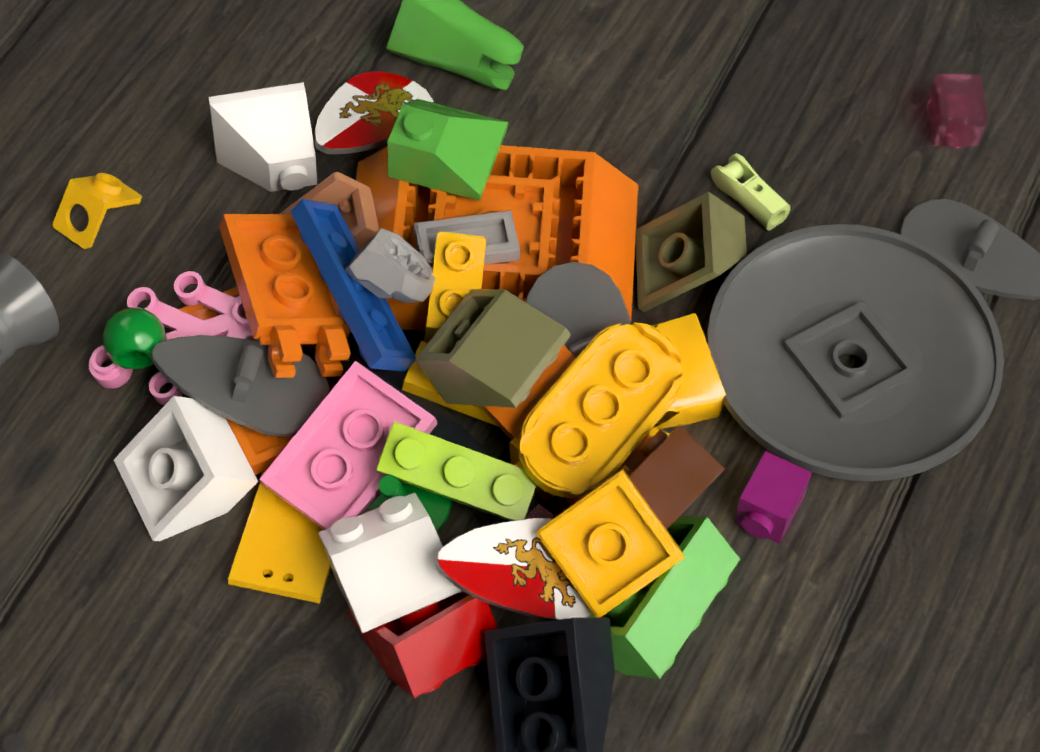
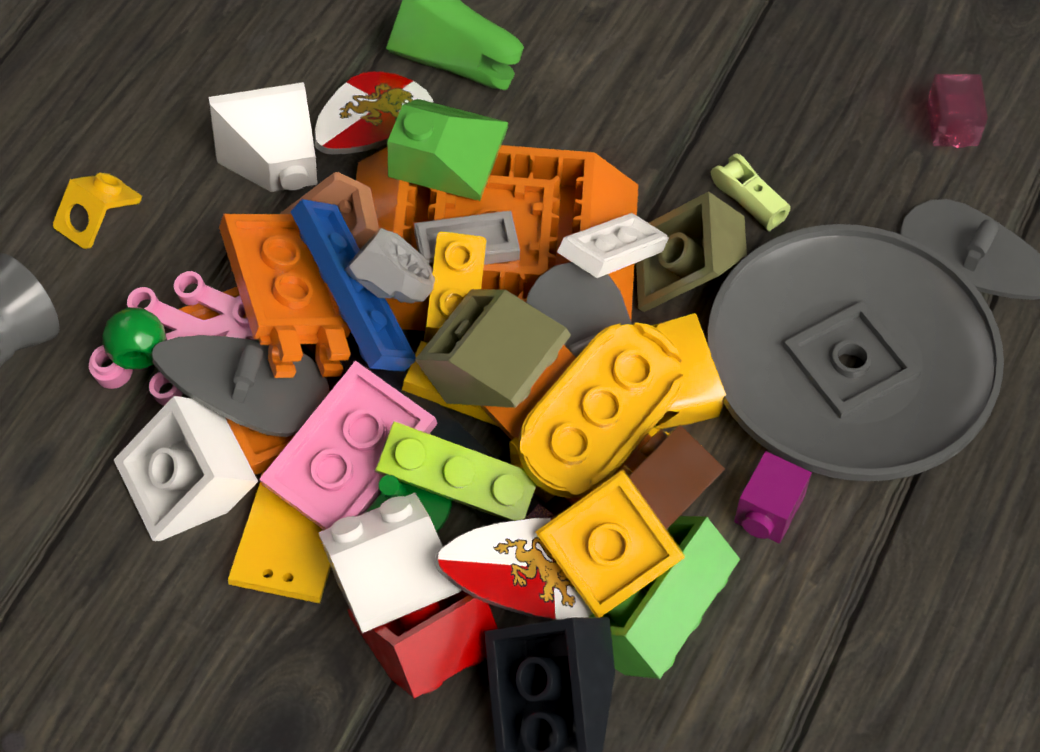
none -> white tile [557,213,669,278]

